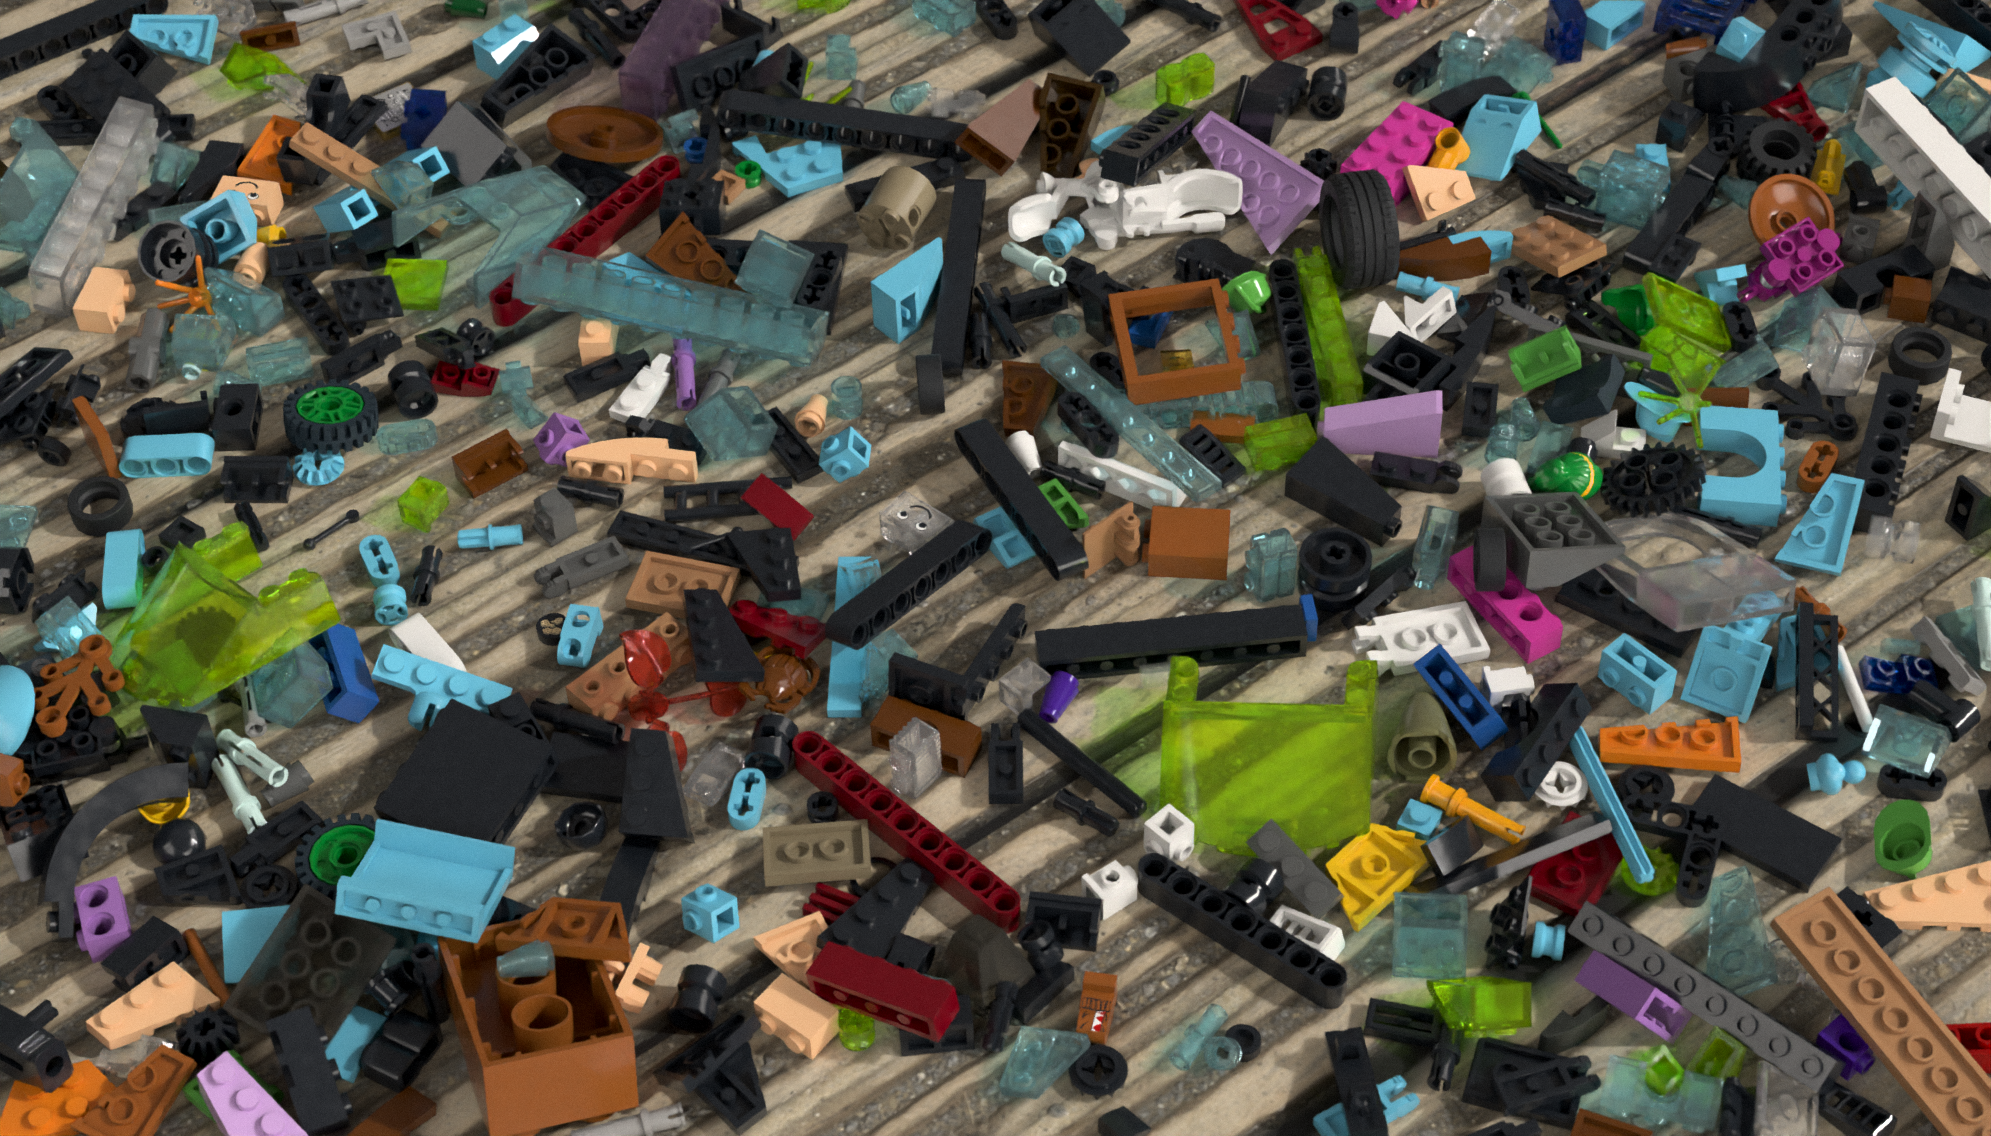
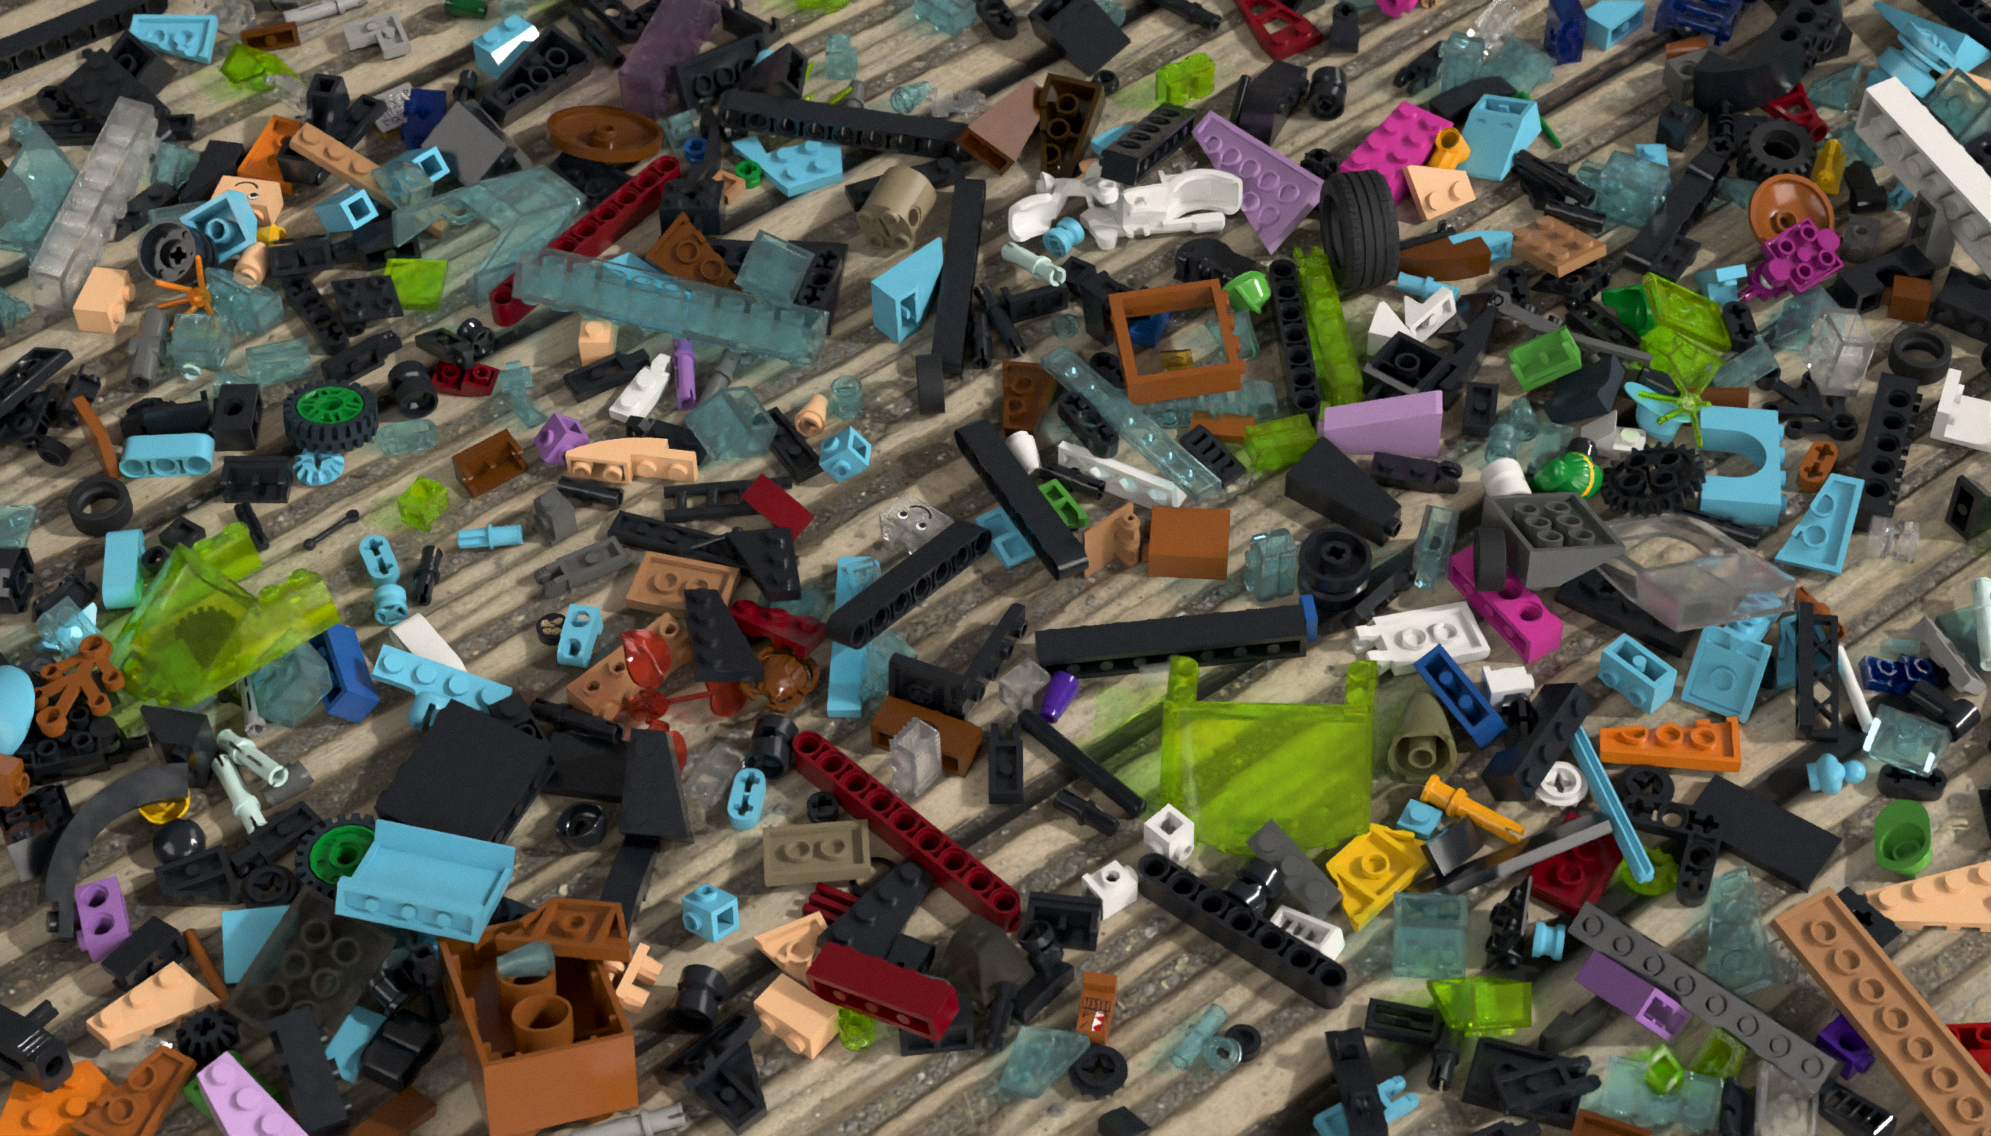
medium azure slope [1715,16,1766,63] -> none
none -> black axle [451,69,478,107]

